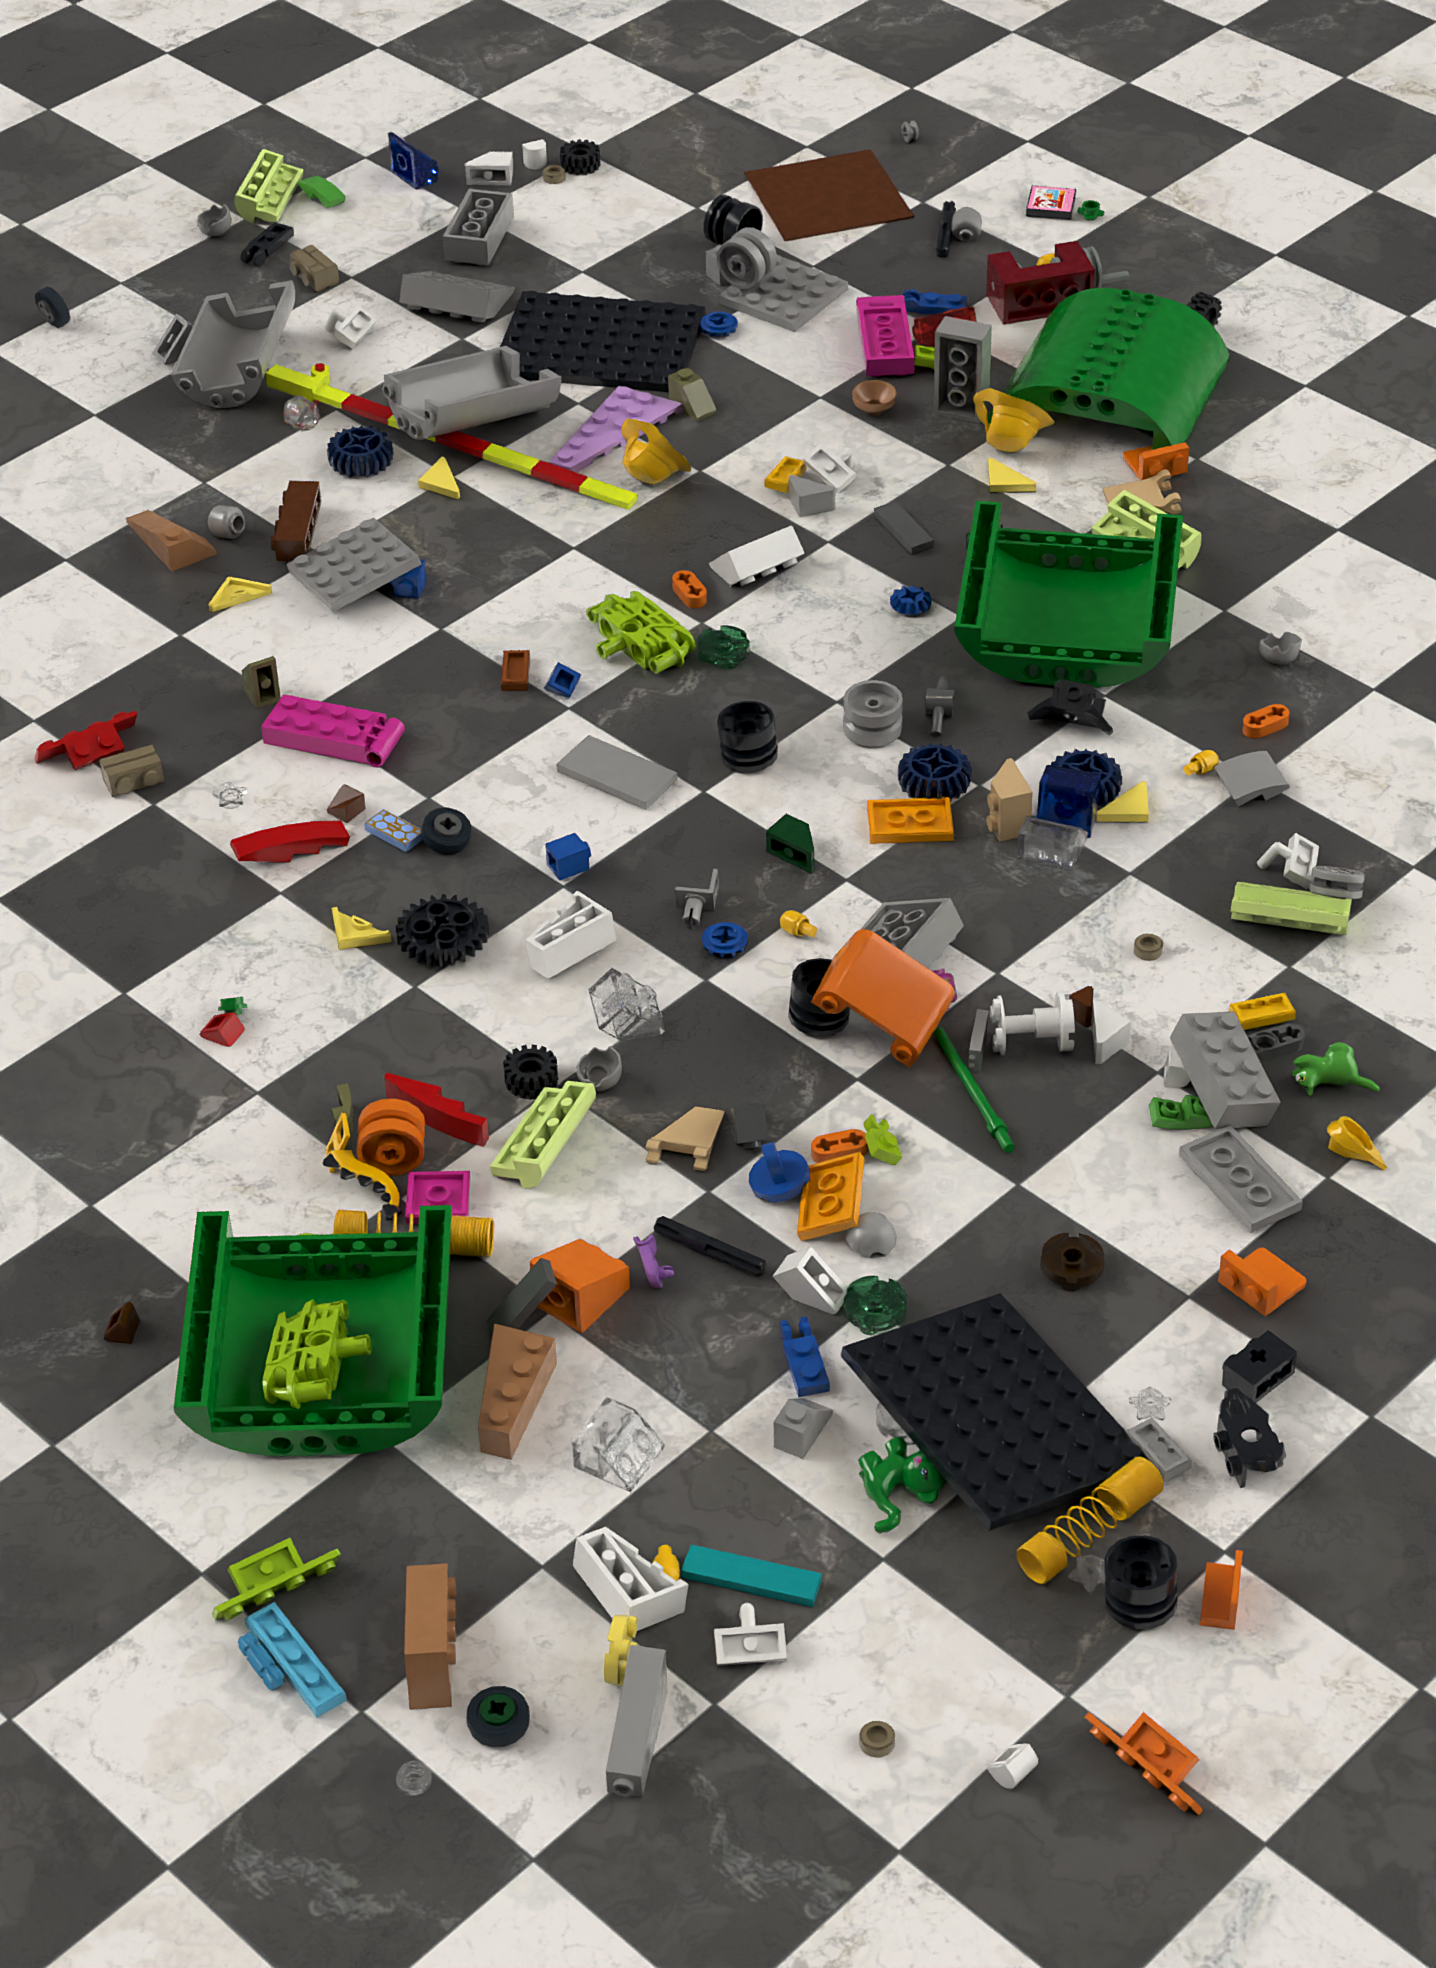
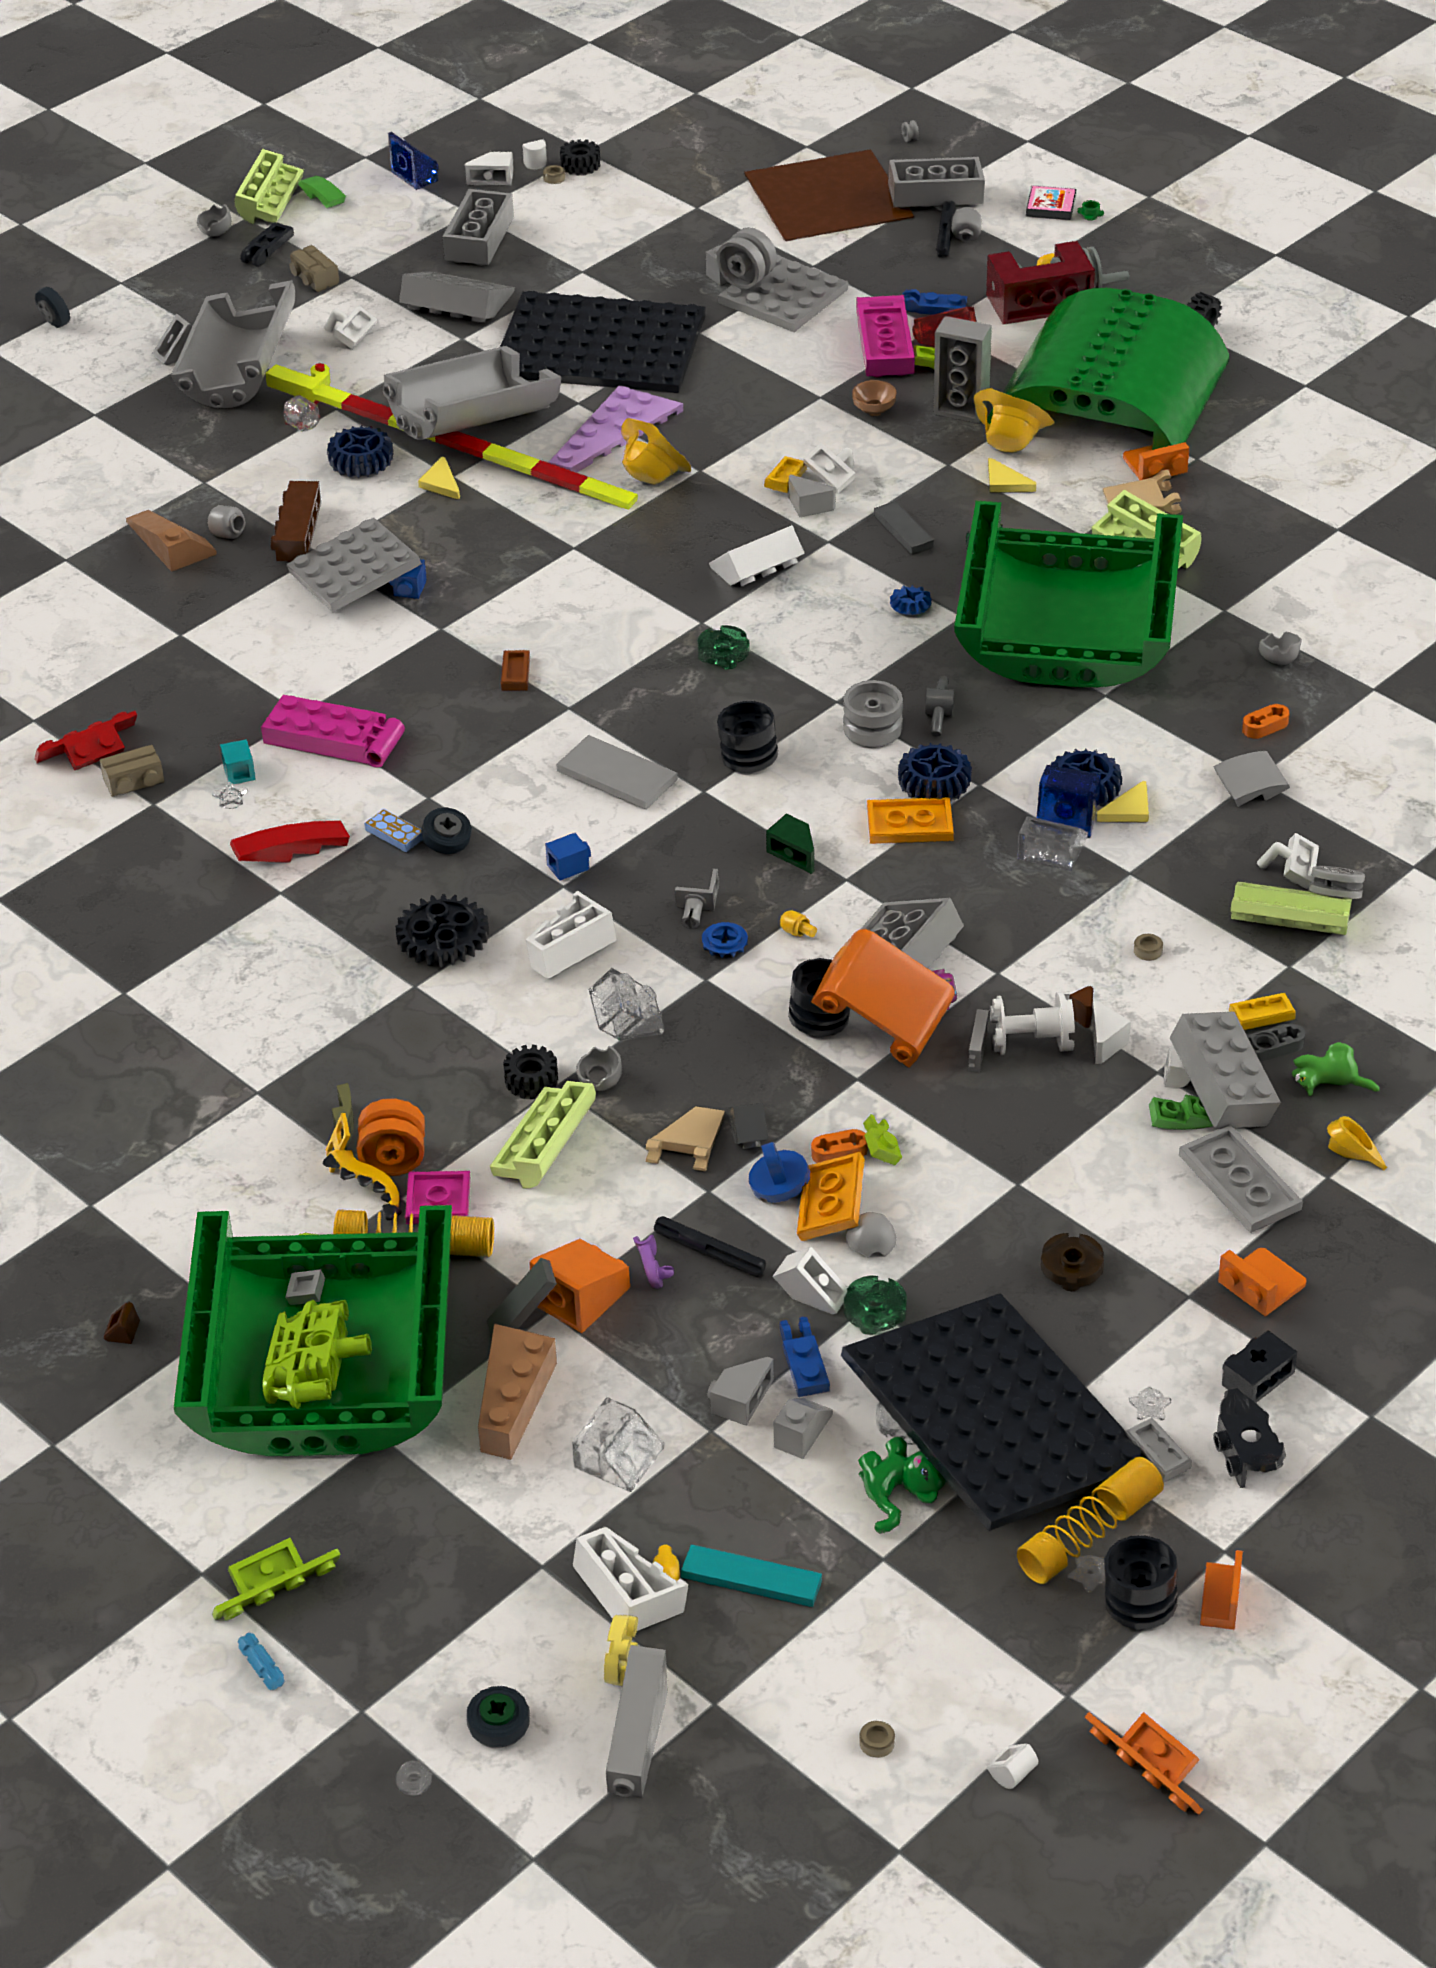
red slope [199,1013,245,1047] -> none
light yellow tile [208,577,272,612] -> none
green plate [218,997,248,1015] -> none
olive slope [241,656,281,709] -> none
medium azure tile [245,1602,347,1718] -> none
reddish brown slope [326,784,366,823] -> none
light yellow tile [332,907,392,950] -> none
red slope [384,1073,489,1147] -> none
medium nougat wedge [404,1563,456,1710] -> none
blue slope [543,662,582,698] -> none
lime piece [586,591,696,674] -> none
olive slope [668,368,717,422] -> none
orange beam [672,570,707,609] -> none
blue gear [700,311,738,338] -> none
black wheel [703,195,763,245] -> none
white plate [714,1603,787,1666] -> none
green bar [933,1027,1015,1153] -> none
tan slope [986,758,1033,842] -> none
black piece [1027,679,1113,736] -> none
yellow cylinder [1184,750,1219,776] -> none
none -> teal brick [220,739,256,785]
none -> light grey plate [286,1270,325,1305]
none -> light grey slope [707,1357,774,1425]
none -> light grey brick [888,157,985,208]

